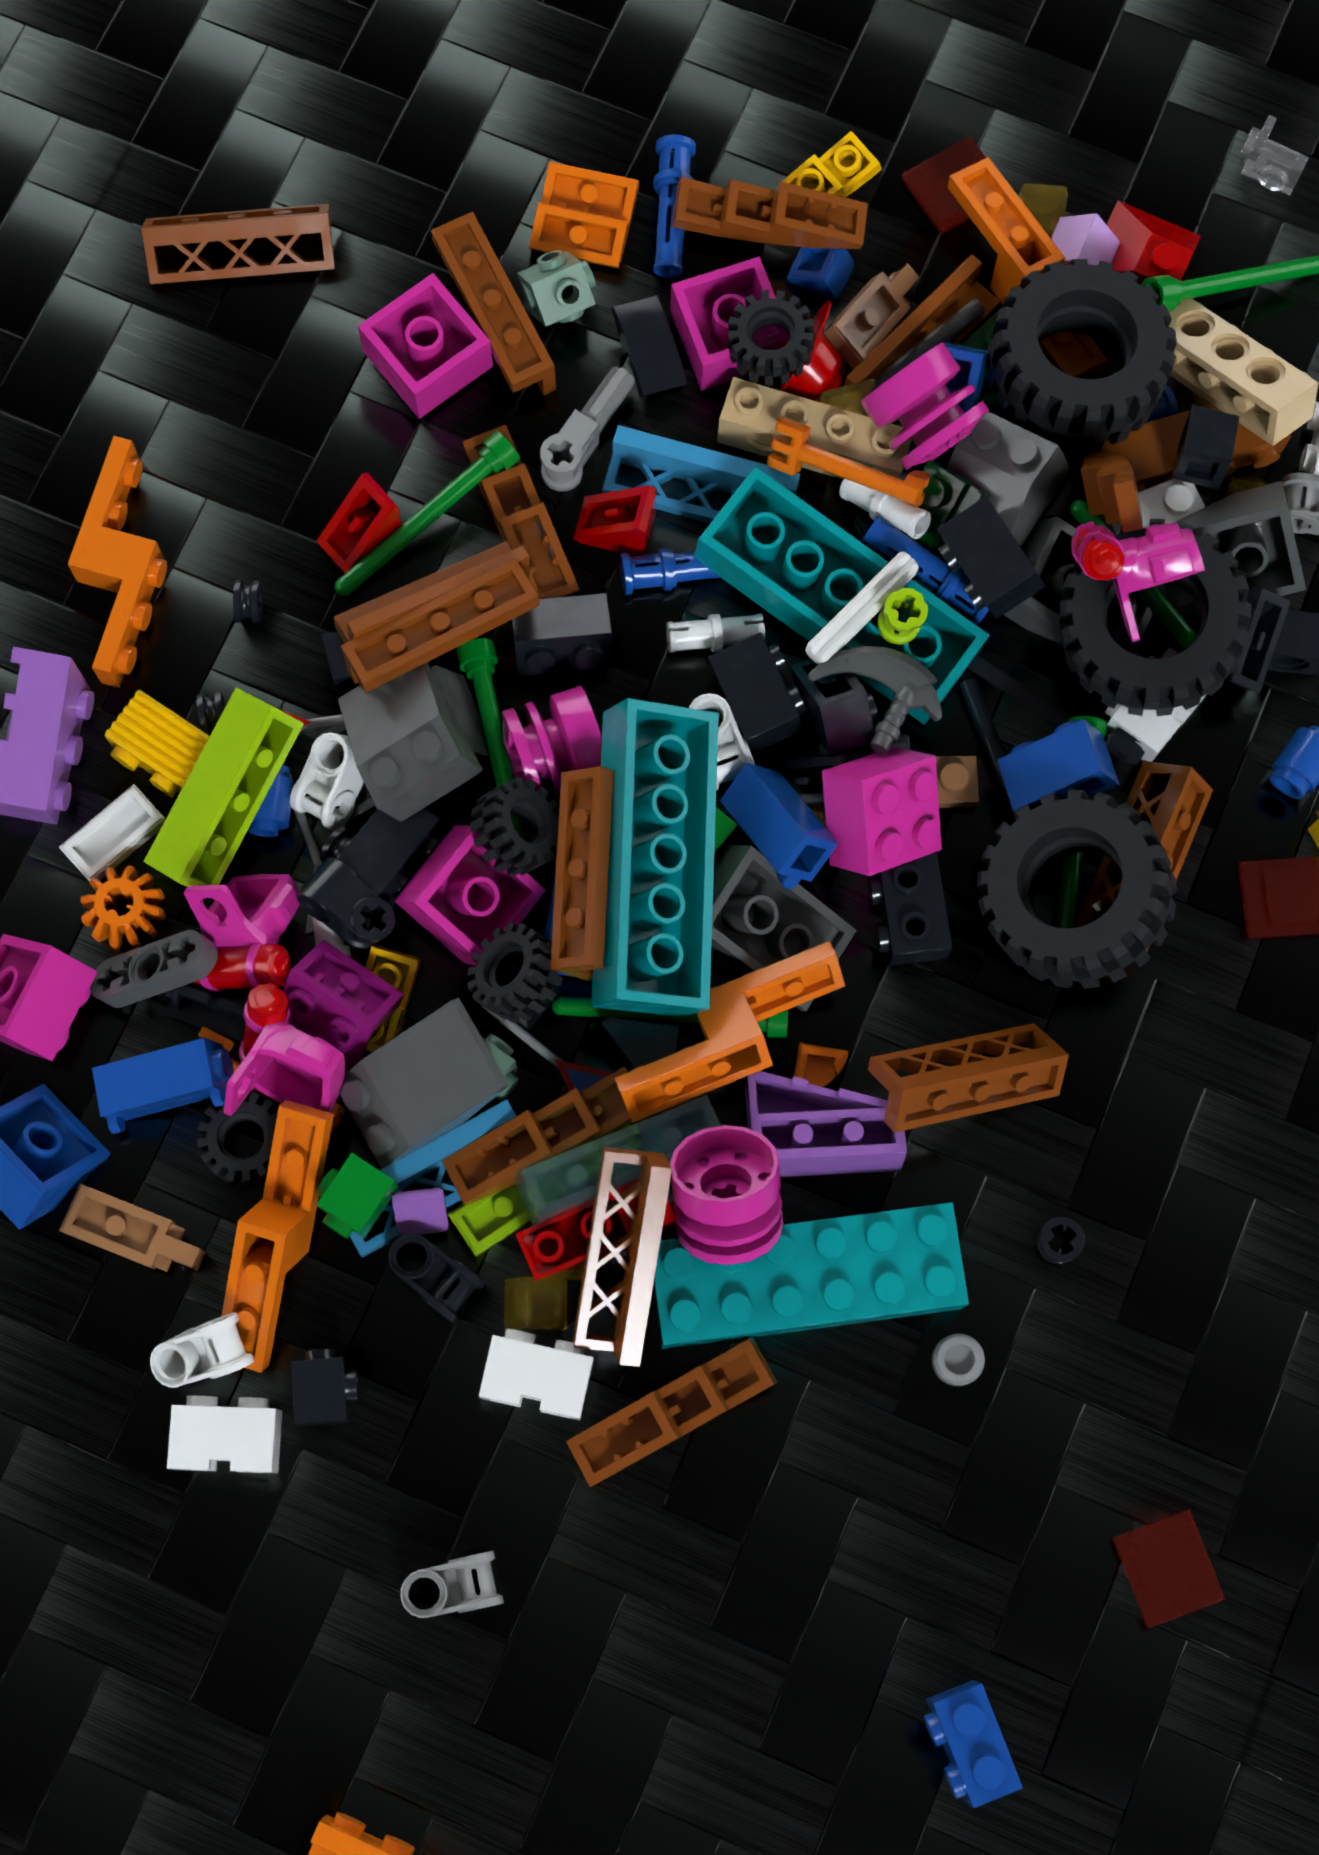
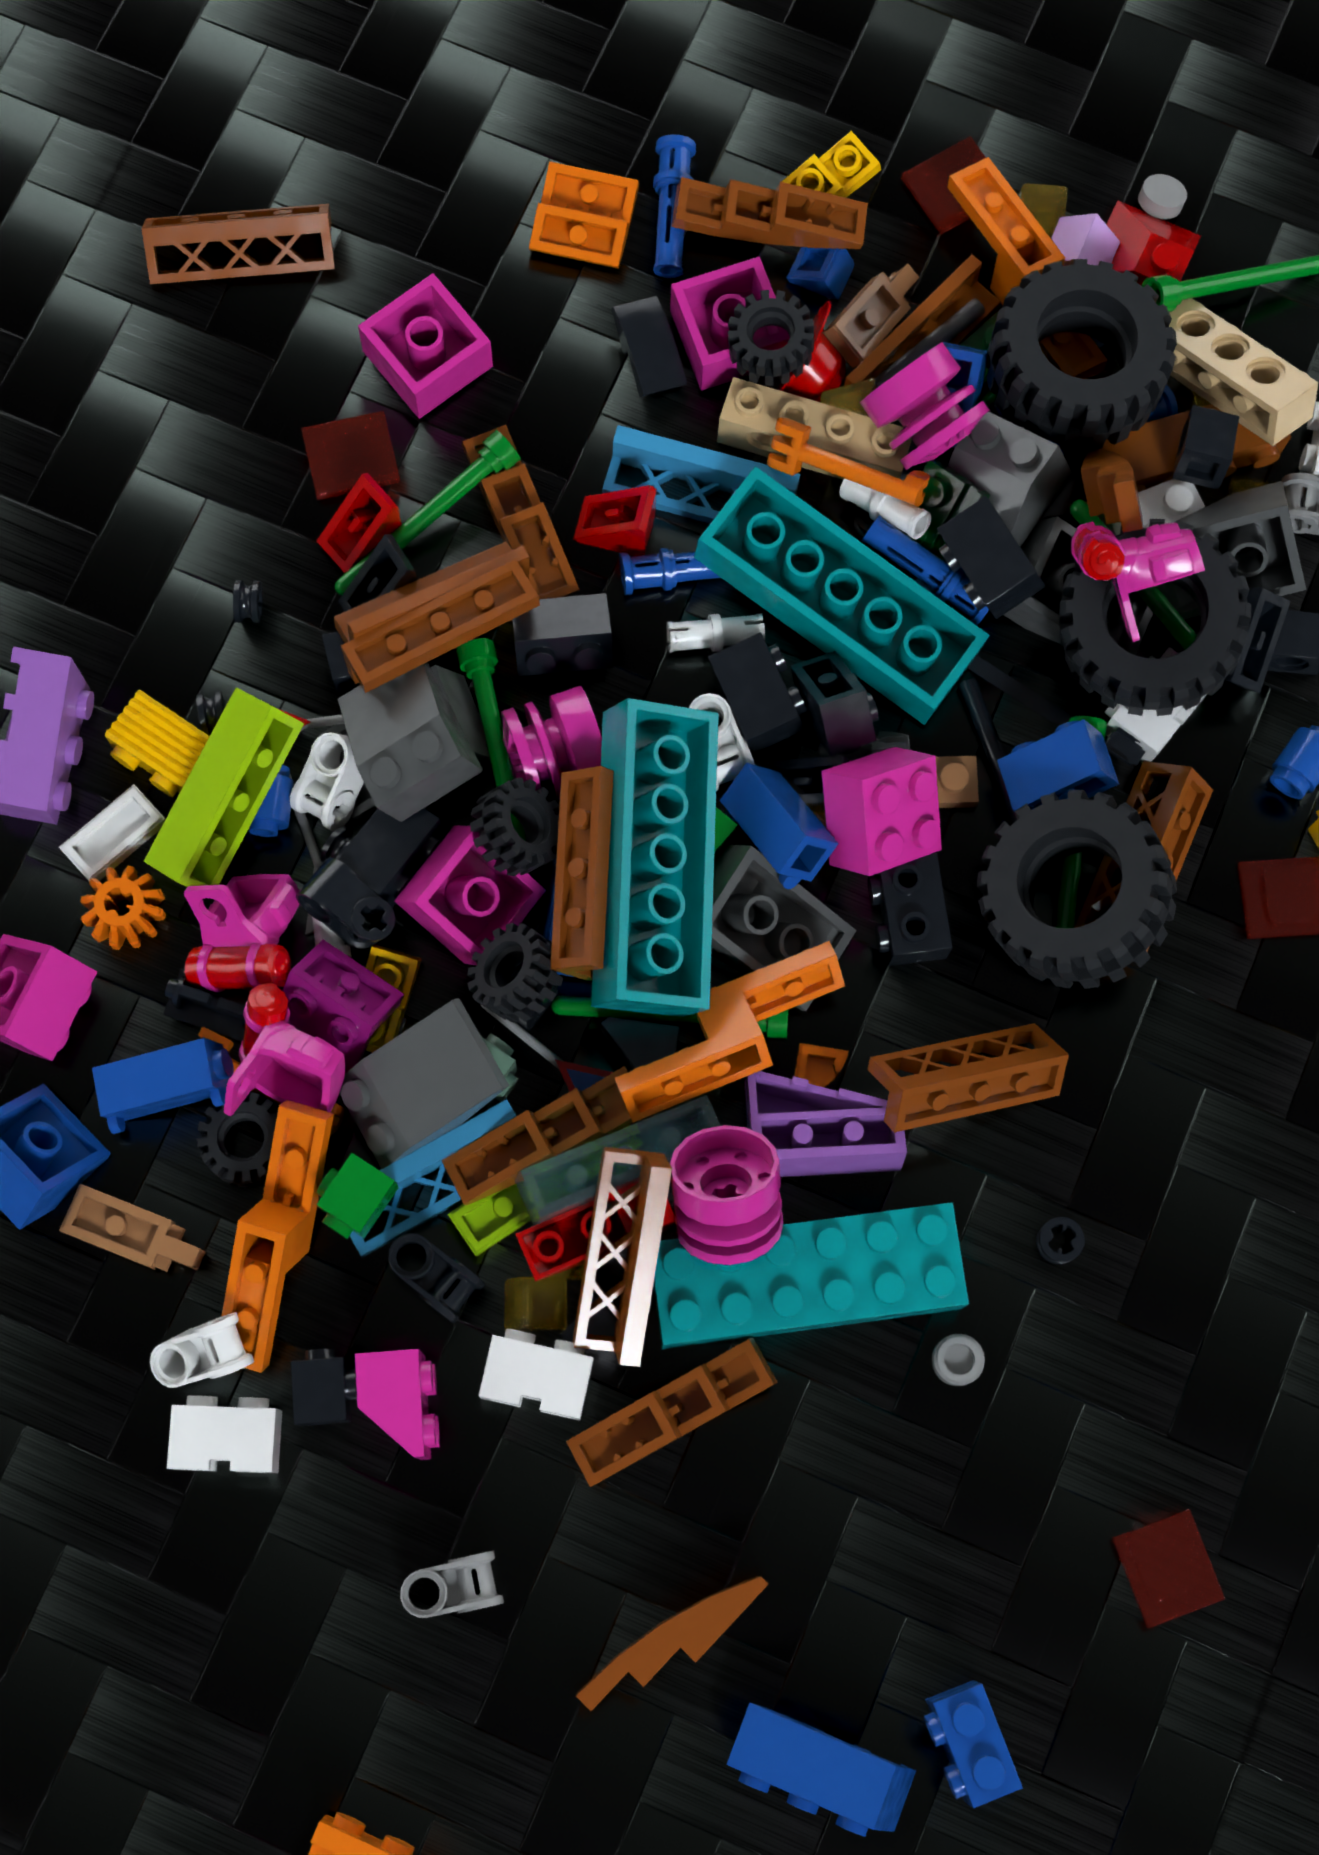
orange bracket [68,436,167,688] -> none
dark grey beam [90,930,218,1008] -> none
medium lavender slope [392,1187,449,1236] -> none
dark orange fence [431,212,556,396] -> none
sand green brick [517,250,596,327] -> none
light grey connector [540,367,635,491] -> none
white axle [805,552,919,665] -> none
dark grey piece [808,646,942,754] -> none
lime bush [877,588,928,645] -> none
clear bracket [1241,115,1309,195] -> none
none -> clear red piece [301,410,400,500]
none -> black slope [338,534,418,612]
none -> dark pink slope [355,1349,440,1460]
none -> dark orange slope [576,1576,768,1711]
none -> blue wedge [726,1703,916,1837]
none -> light grey tile [1138,174,1187,219]

